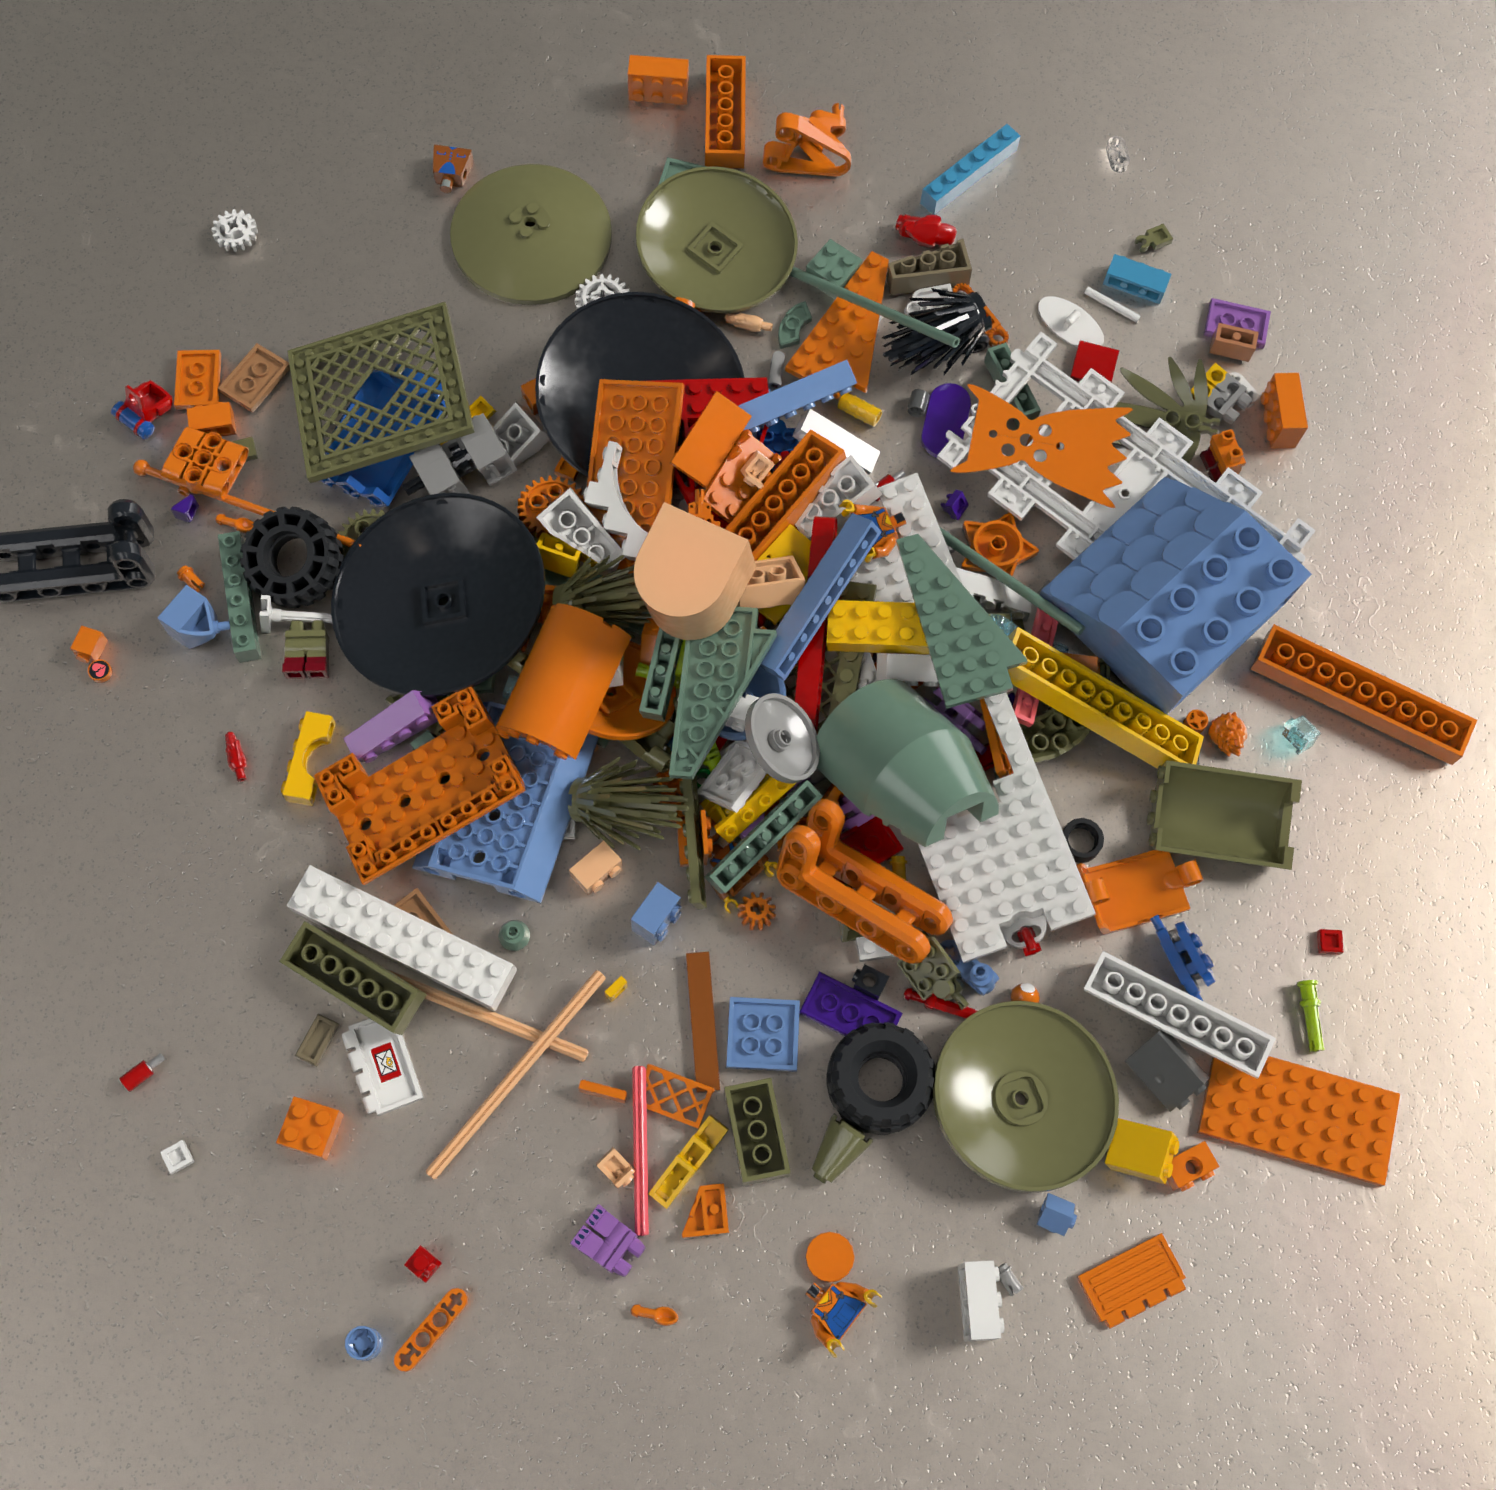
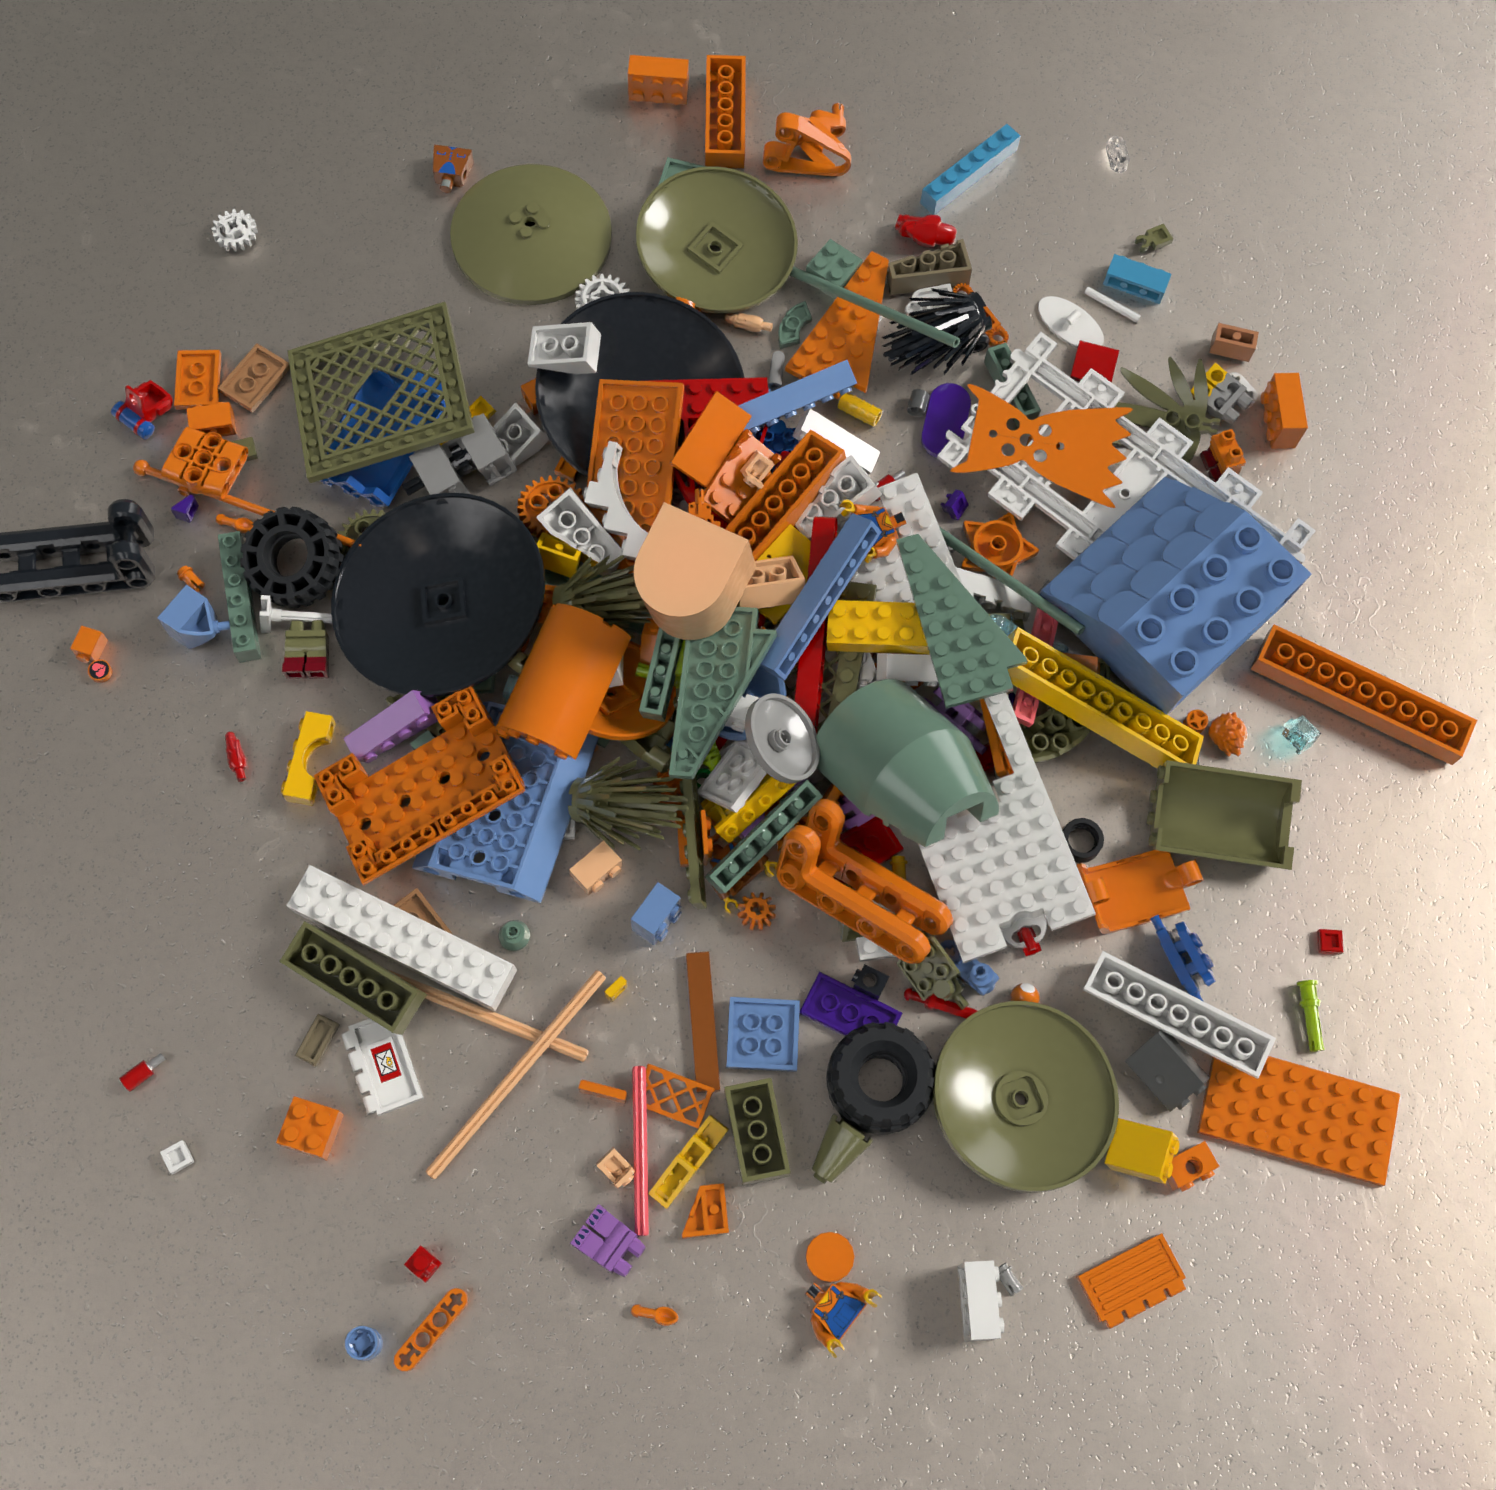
medium blue brick [1037,1193,1077,1236] -> none
medium lavender tile [1204,298,1271,349] -> none
none -> white slope [527,322,601,374]

